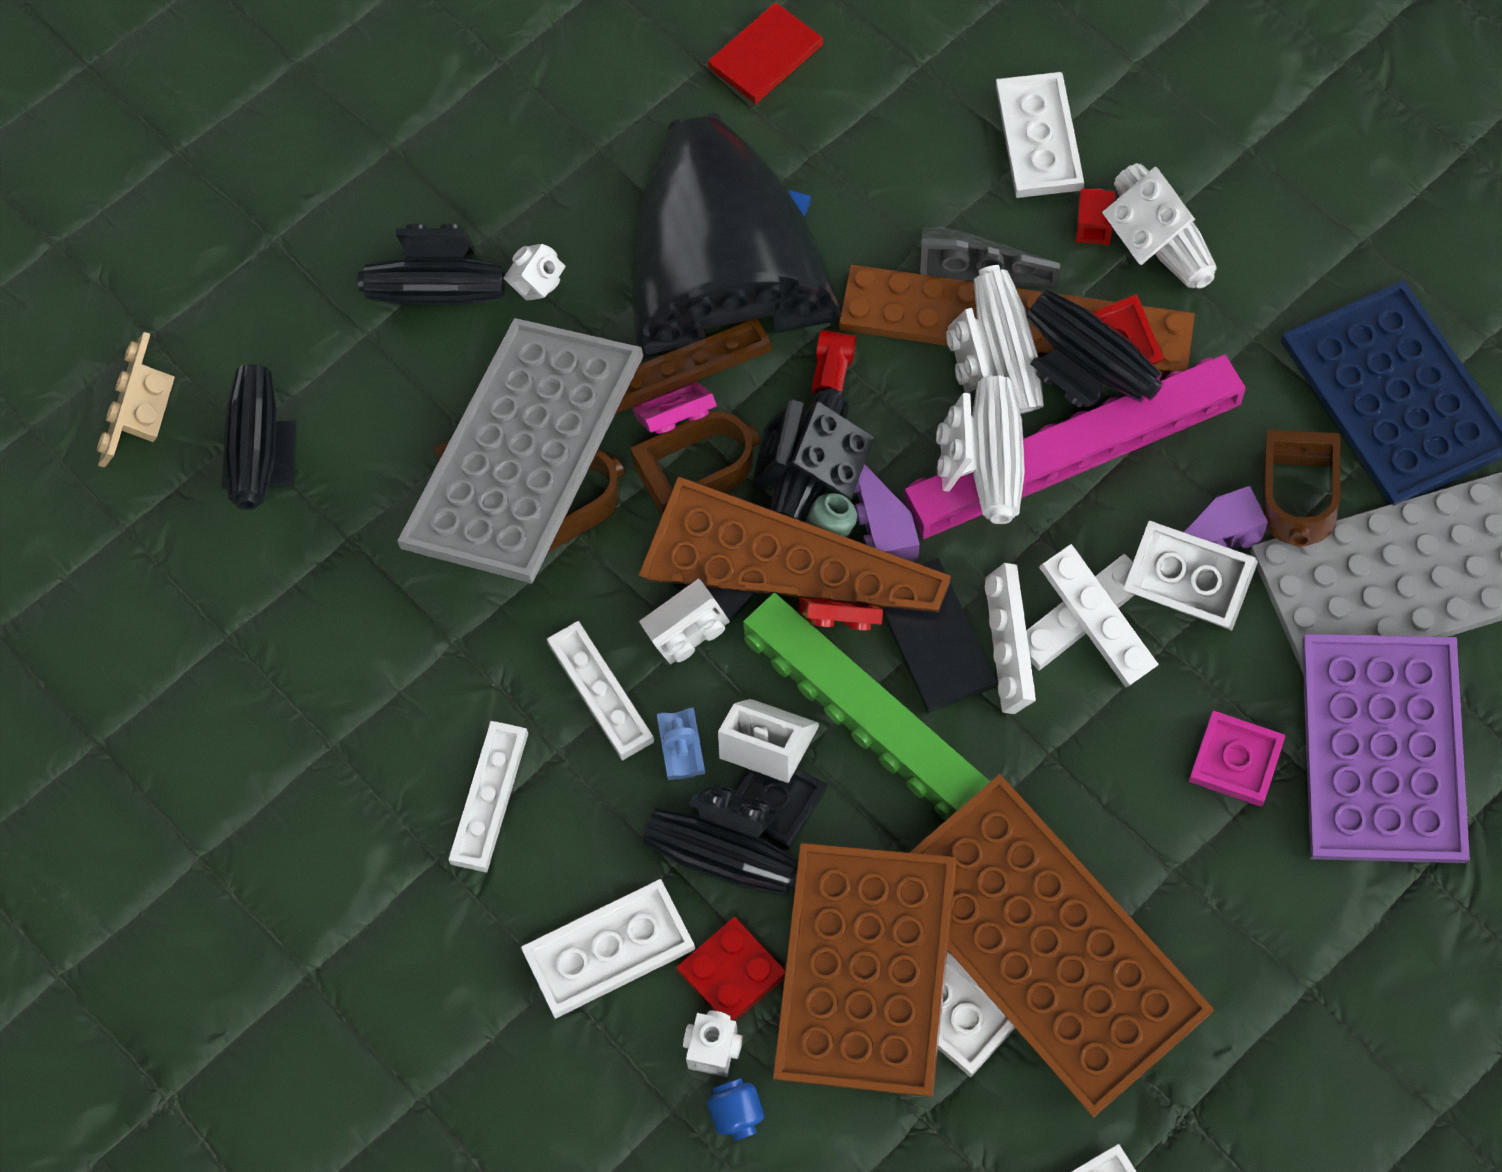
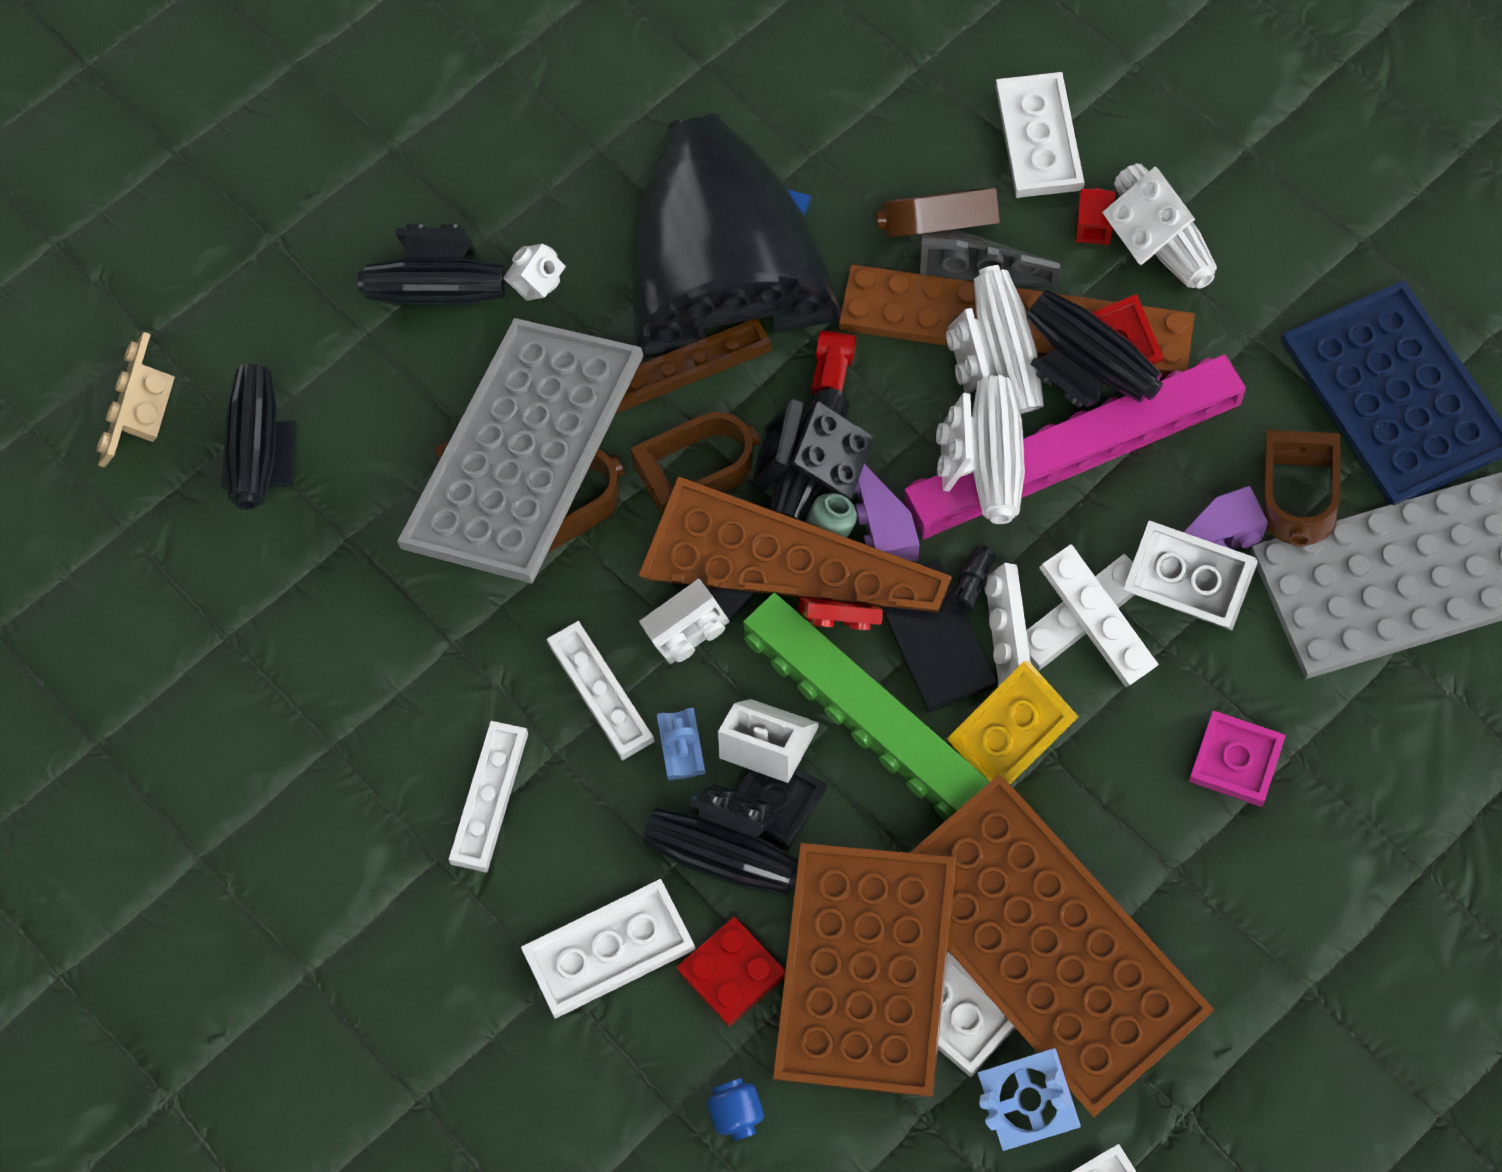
dark pink plate [632,382,717,434] -> none
white brick [683,1011,743,1077] -> none
red tile [708,2,823,105] -> none
medium lavender plate [1302,634,1470,863] -> none
none -> window [875,187,1000,237]
none -> yellow plate [947,661,1079,784]
none -> black pin [950,545,996,614]
none -> light blue piece [978,1048,1081,1151]

